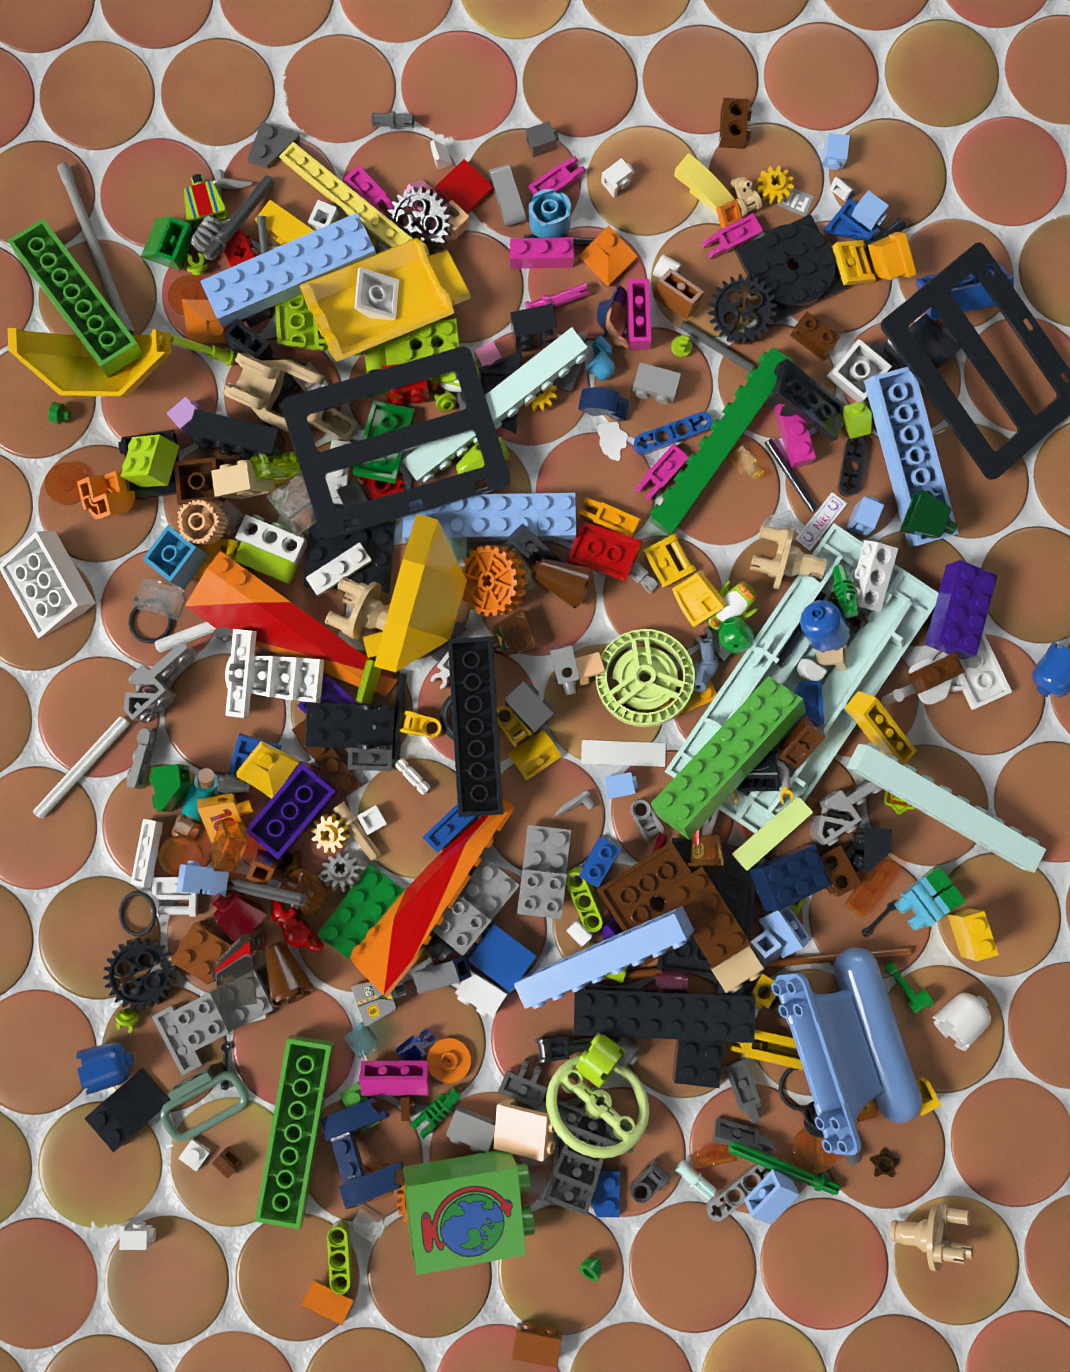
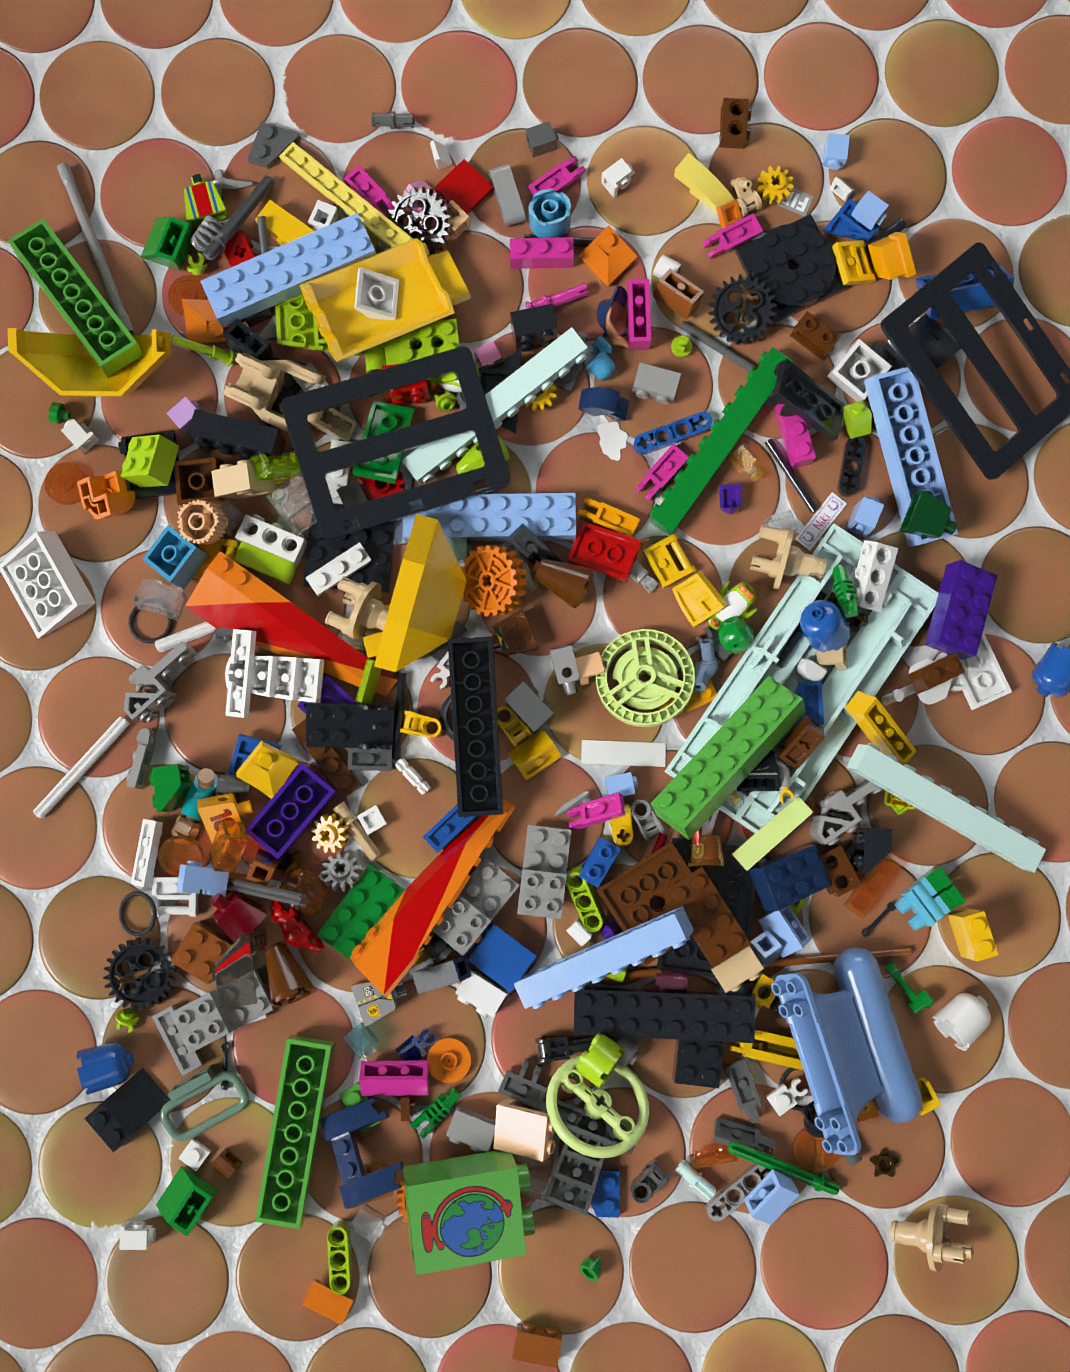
none -> white brick [61,419,100,454]
none -> green slope [156,1166,219,1236]
none -> dark pink hinge [567,792,625,831]
none -> yellow piece [609,804,633,847]
none -> dark purple plate [719,483,741,515]
none -> white plate [765,1078,808,1116]

